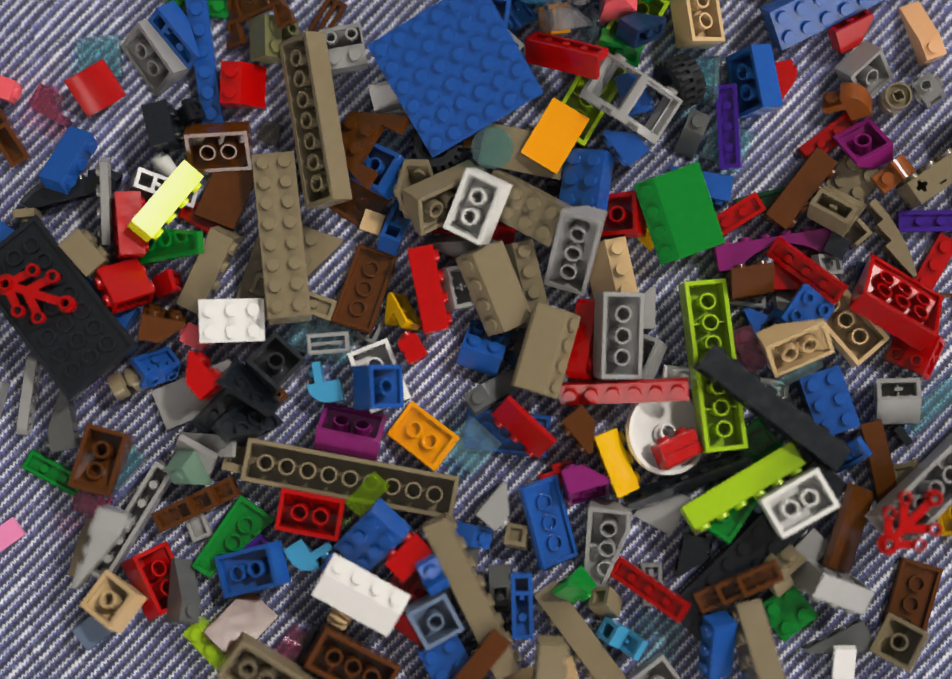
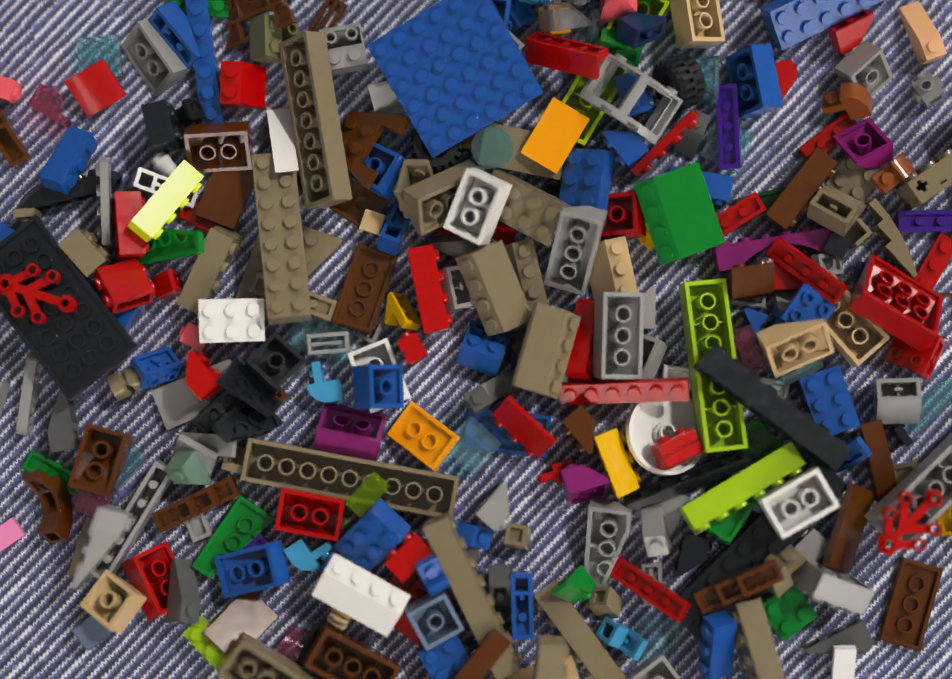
reddish brown slope [137,303,186,343] -> none
blue tile [518,474,579,570] -> none
dark tan slope [869,612,930,674] -> none
dark tan wheel [877,82,913,115] -> none
none -> reddish brown arch [22,470,73,544]
none -> white sticker [267,108,299,173]
none -> red plate [631,109,700,176]
none -> light grey slope [641,505,671,557]

